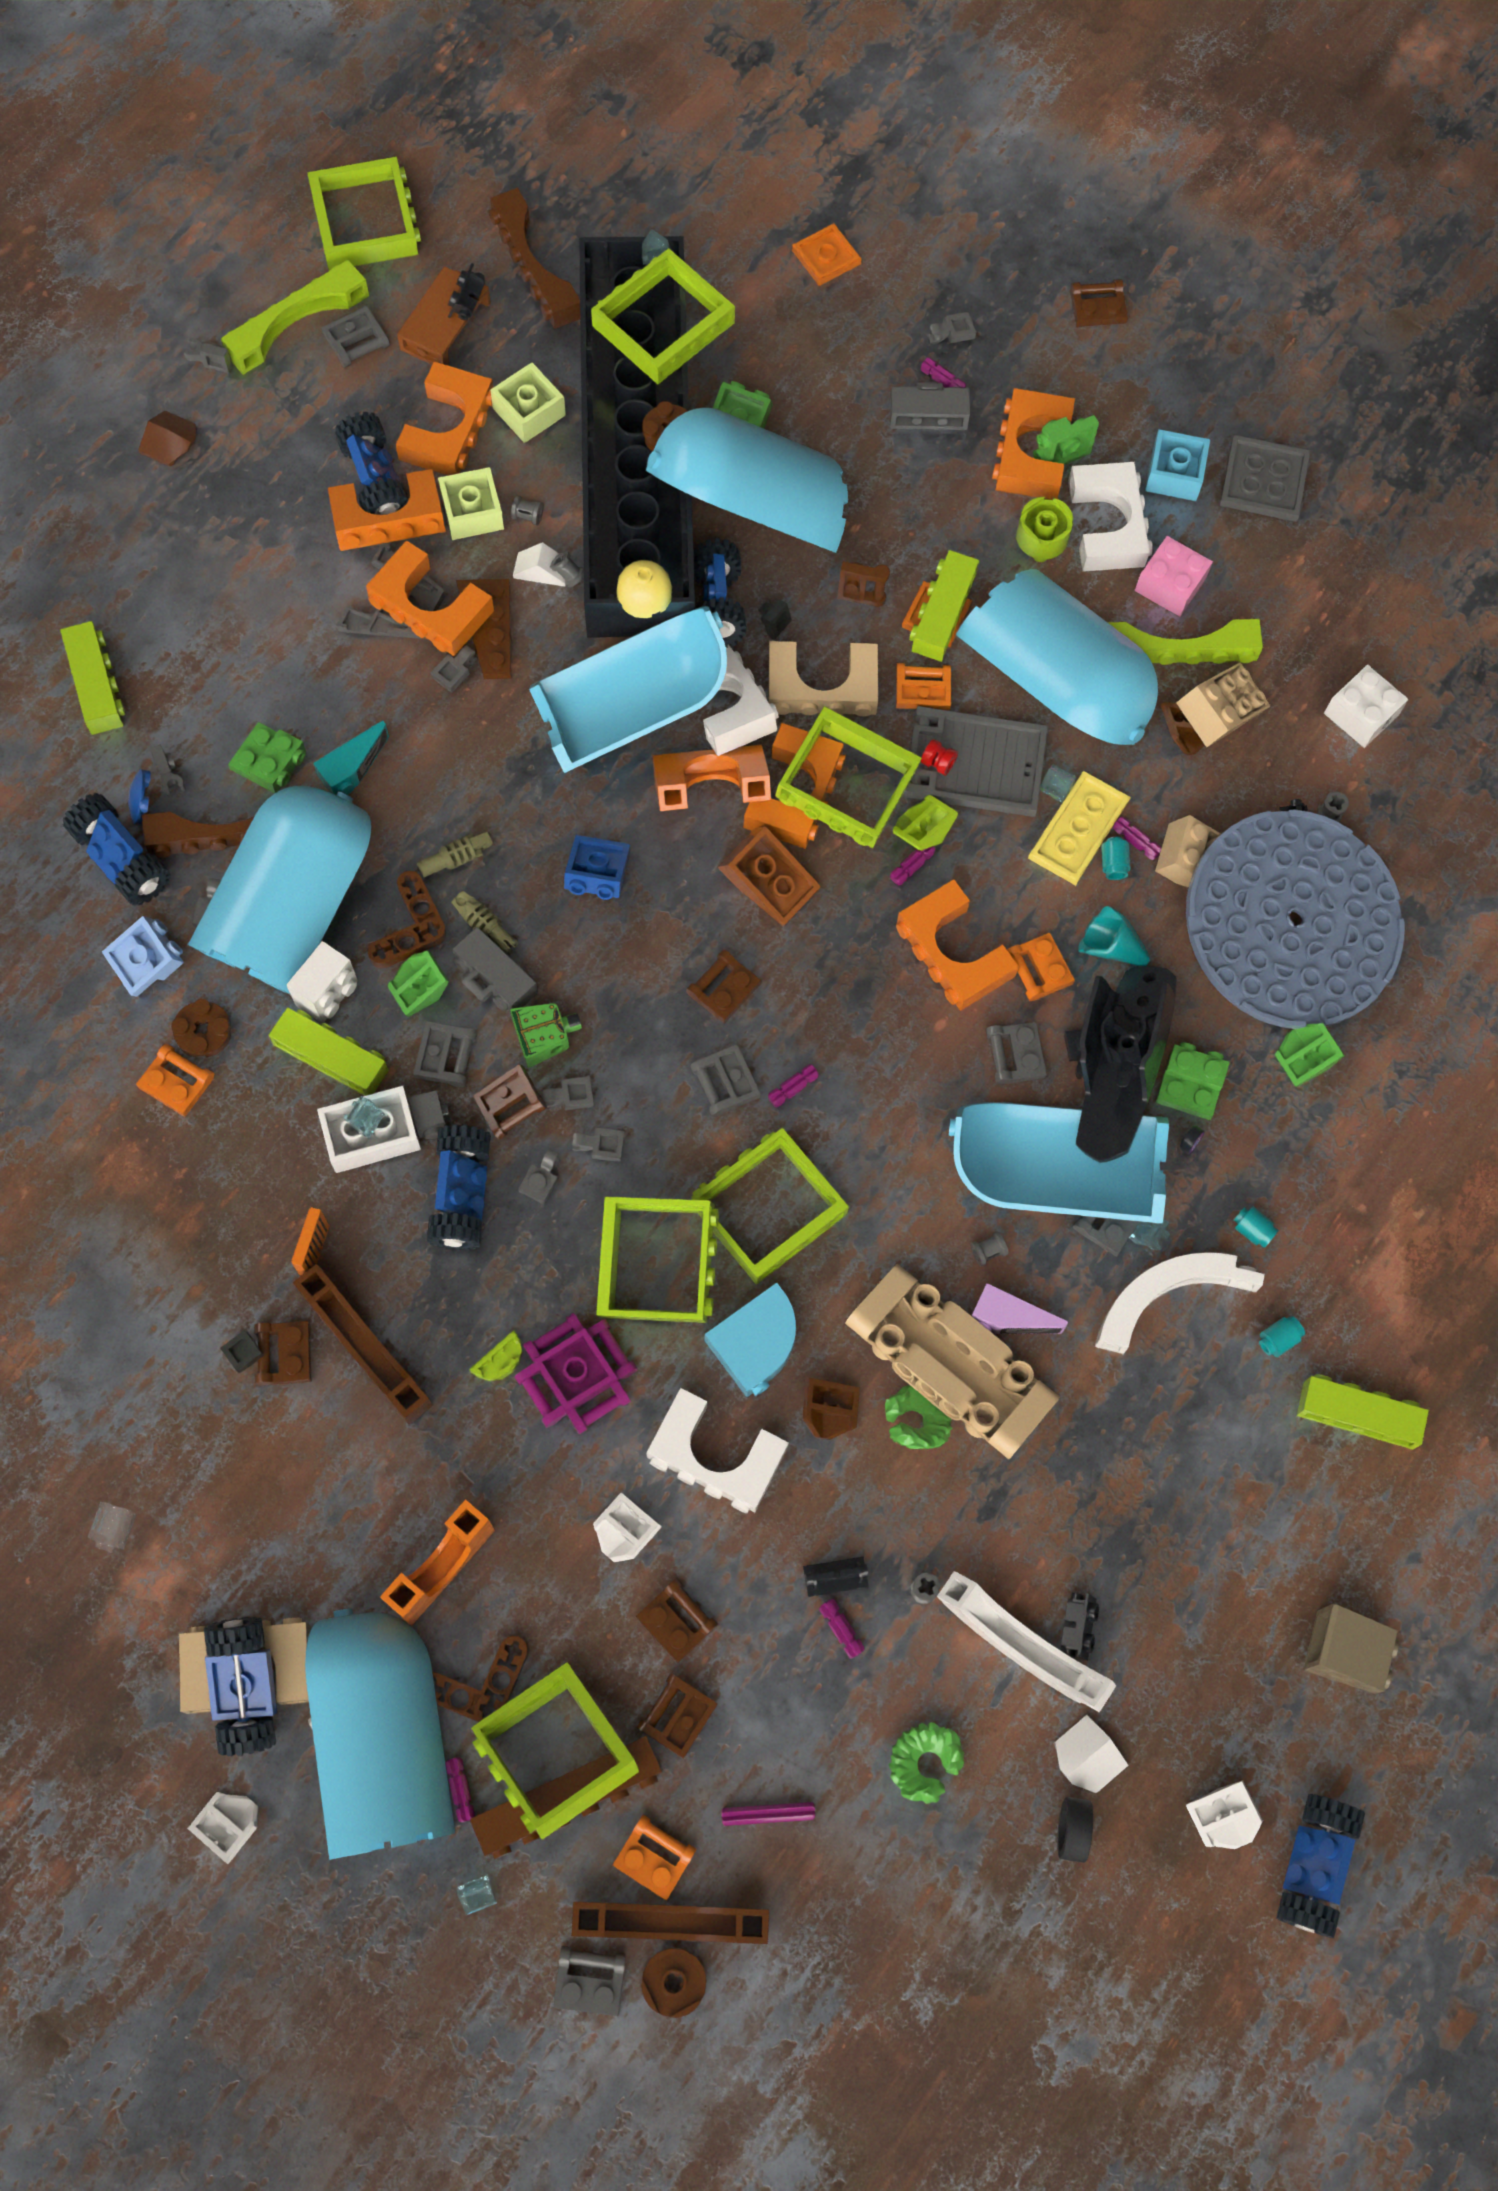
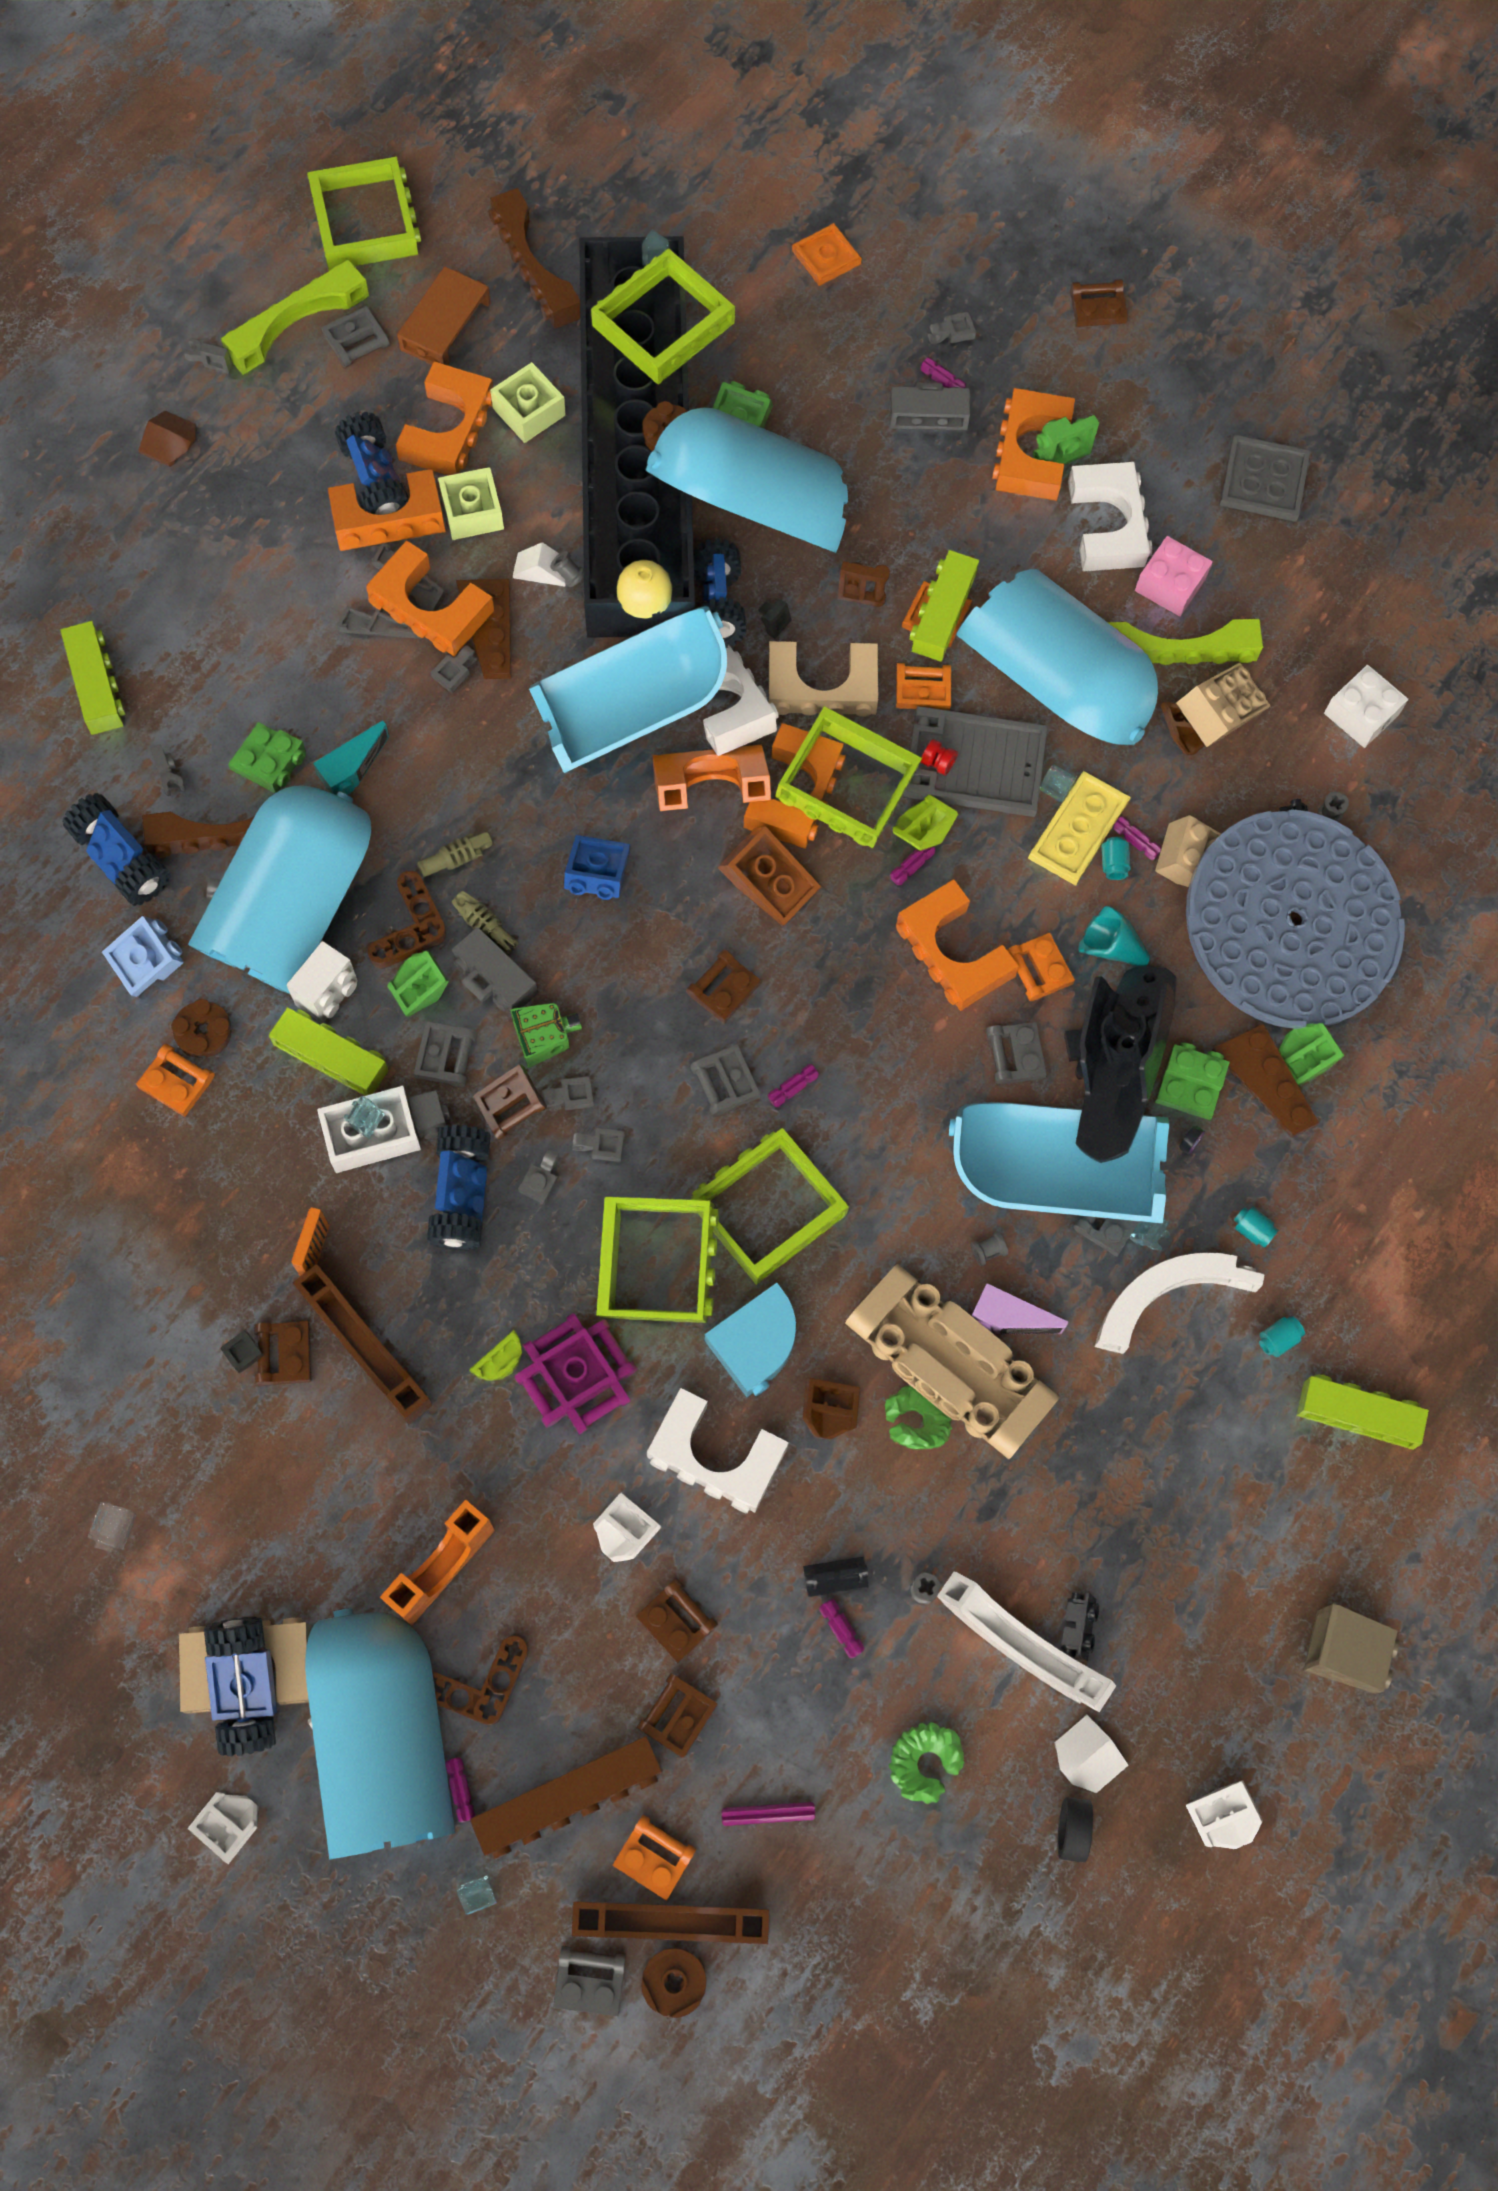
blue dish [128,768,151,824] -> none
black hinge [448,263,485,320] -> none
lime window [471,1662,639,1840] -> none
dark grey bush [511,496,544,526] -> none
lime brick [1016,497,1073,562] -> none
medium azure brick [1145,429,1210,501] -> none
plate [1276,1794,1365,1938] -> none
none -> reddish brown wing [1212,1024,1319,1138]

